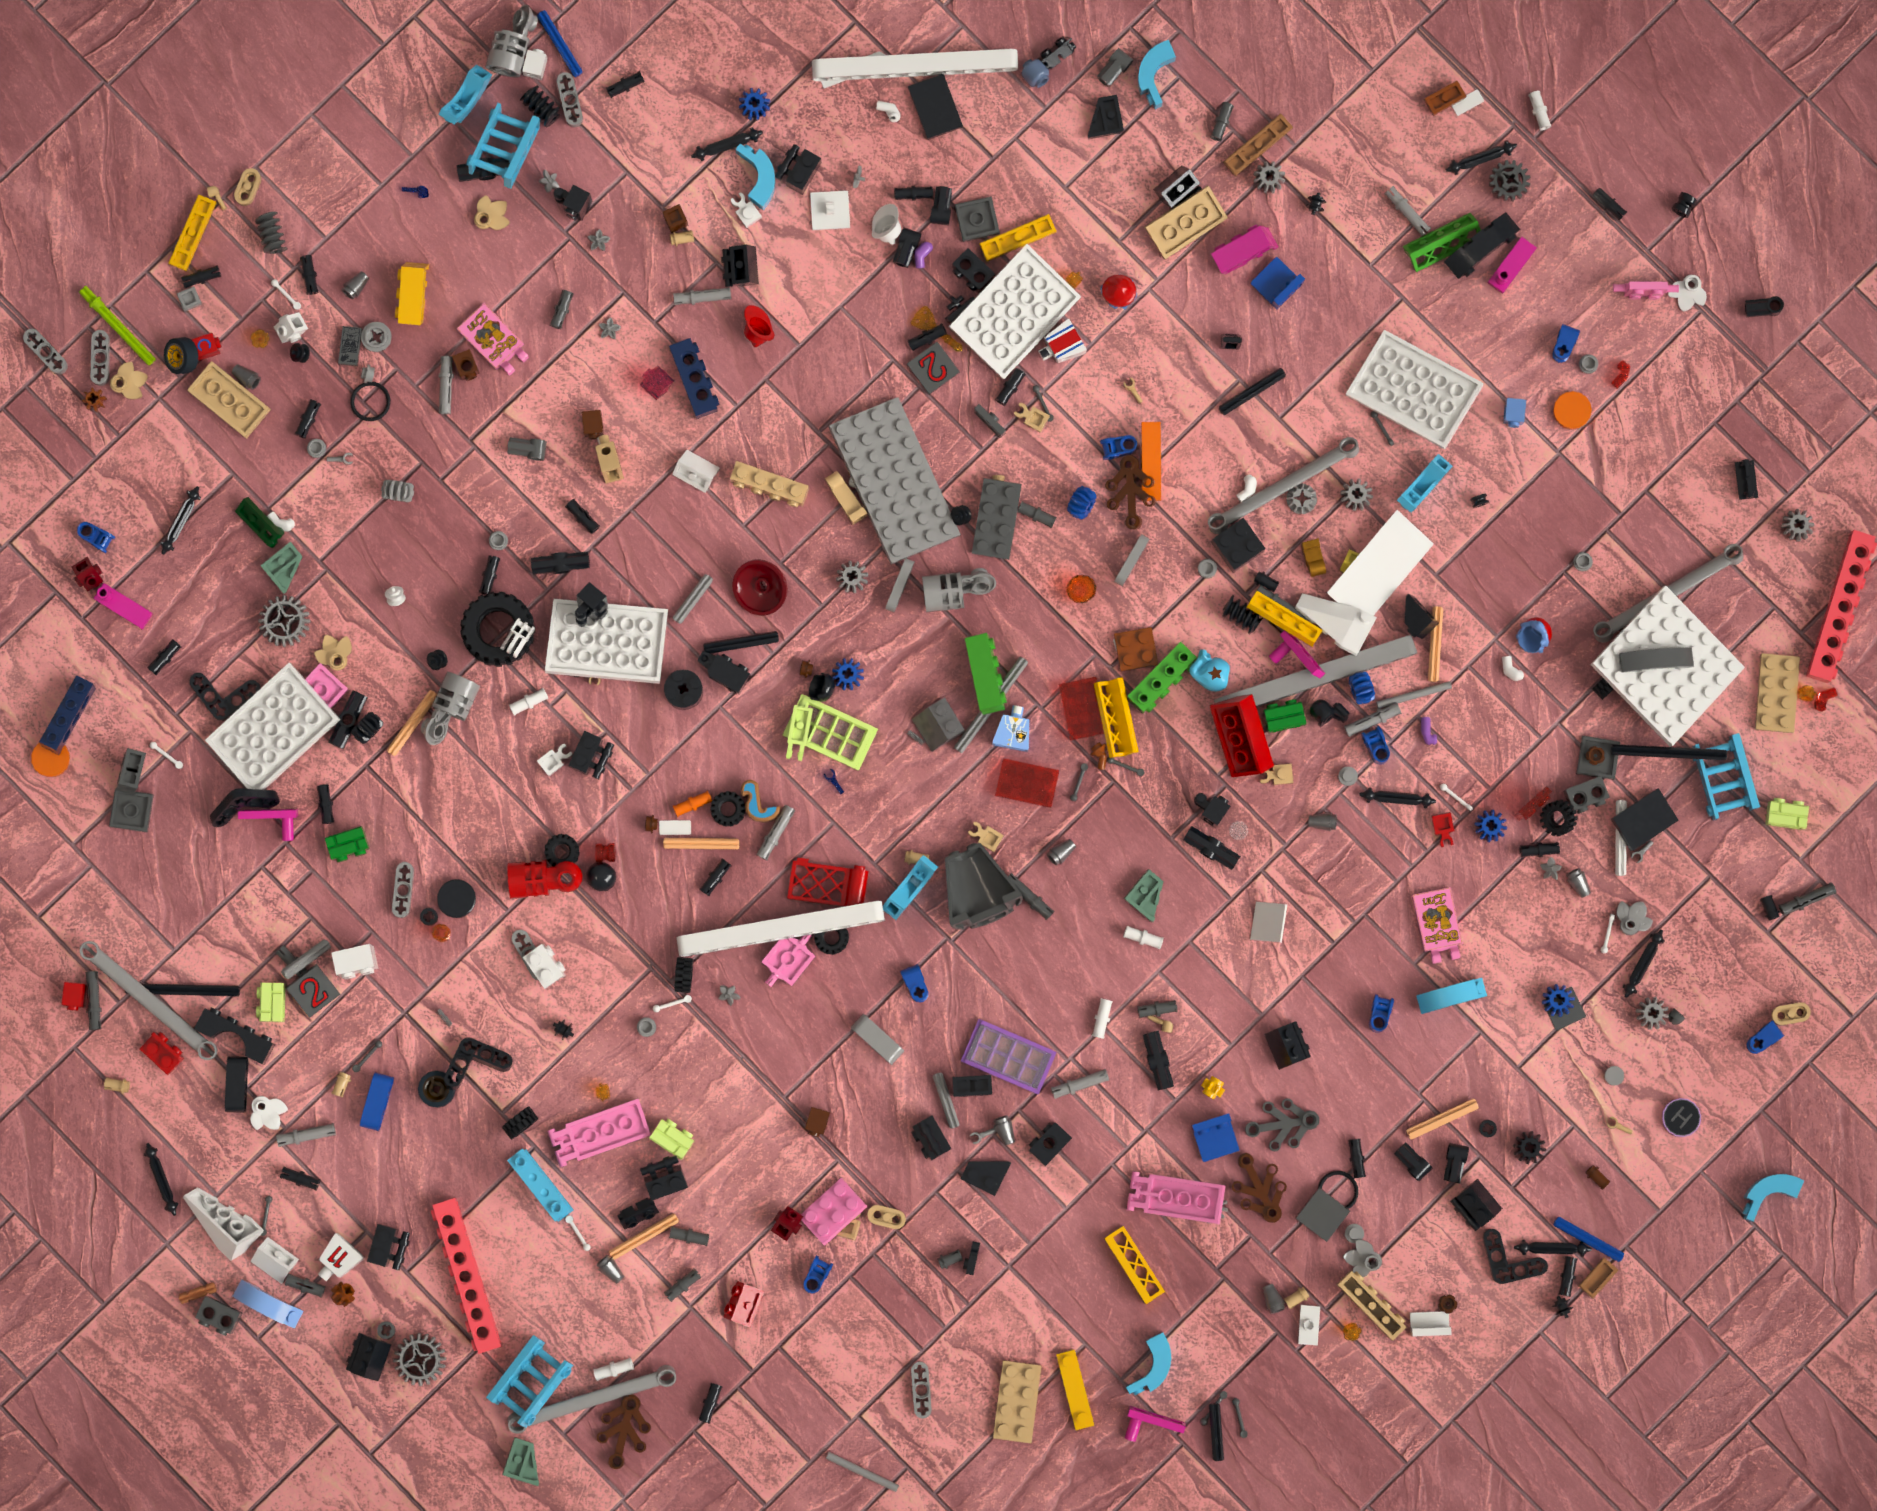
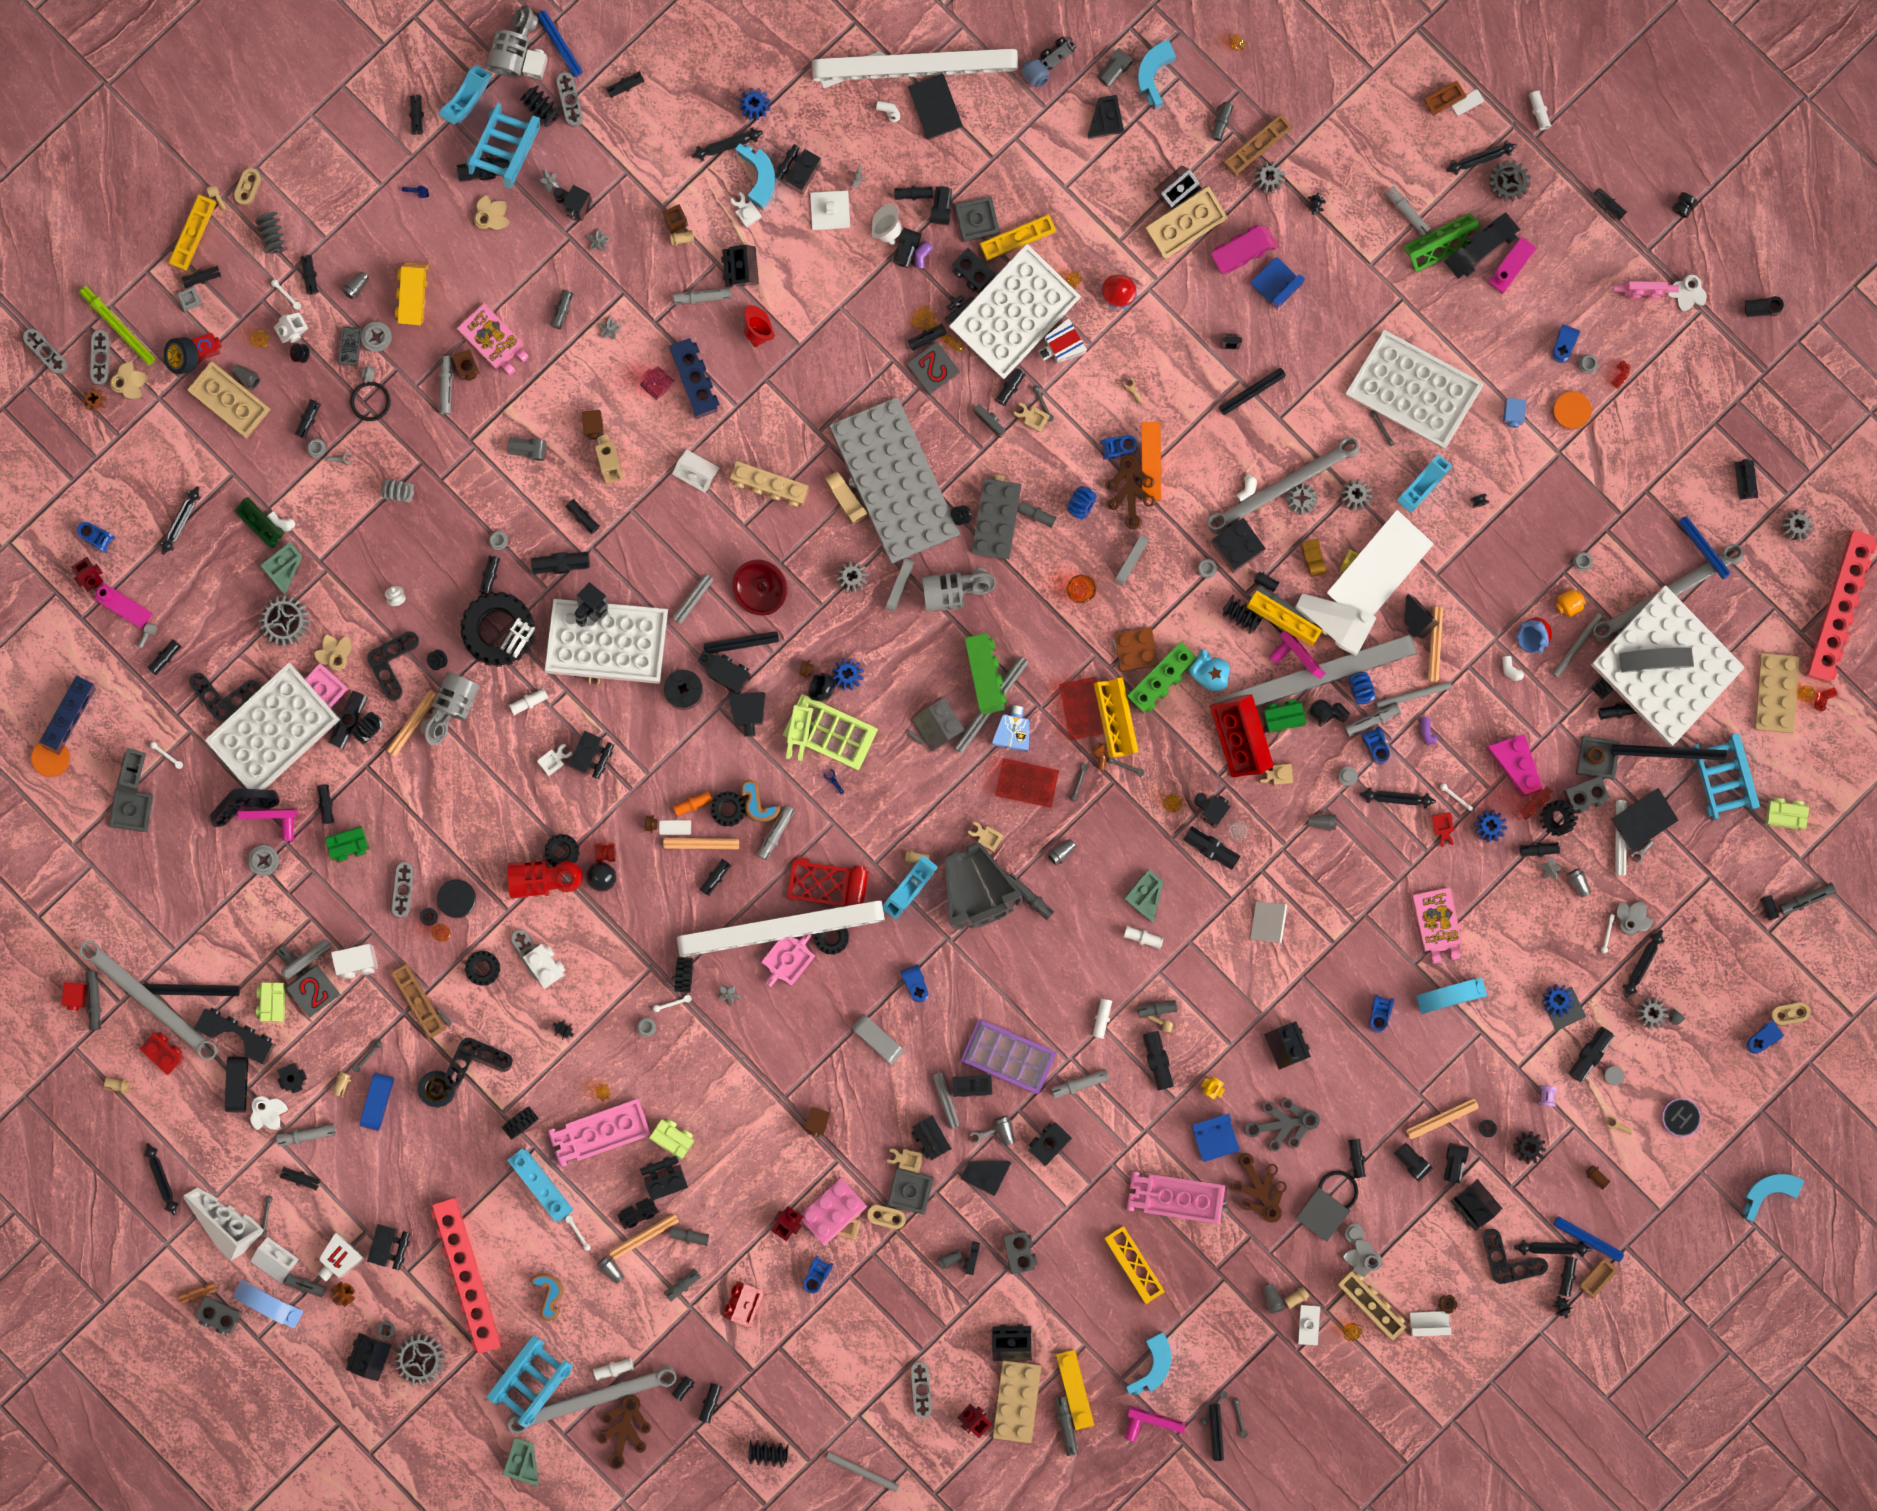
none -> light grey hand [138,624,157,649]
none -> light grey gear [248,845,279,876]
none -> black brick [277,1063,307,1094]
none -> black beam [367,632,419,701]
none -> medium nougat plate [390,963,446,1039]
none -> black pin [409,95,424,135]
none -> black tyre [465,951,501,986]
none -> animal [530,1274,564,1321]
none -> black pin [671,1376,695,1401]
none -> black torso [728,692,766,737]
none -> black piece [748,1439,789,1468]
none -> tan plate [887,1149,923,1173]
none -> dark grey tile [887,1168,934,1215]
none -> dark red brick [957,1404,992,1438]
none -> black brick [992,1324,1032,1361]
none -> dark grey brick [1003,1232,1038,1275]
none -> dark grey pin [1054,1396,1079,1456]
none -> clear yellow plate [1164,794,1182,812]
none -> clear yellow plate [1229,34,1247,51]
none -> dark pink wedge [1486,734,1543,797]
none -> lavender bush [1538,1085,1557,1107]
none -> light grey bar [1552,613,1603,678]
none -> light orange head [1556,589,1586,617]
none -> black piece [1568,1026,1615,1083]
none -> black pin [1598,703,1638,720]
none -> blue axle [1679,516,1731,579]

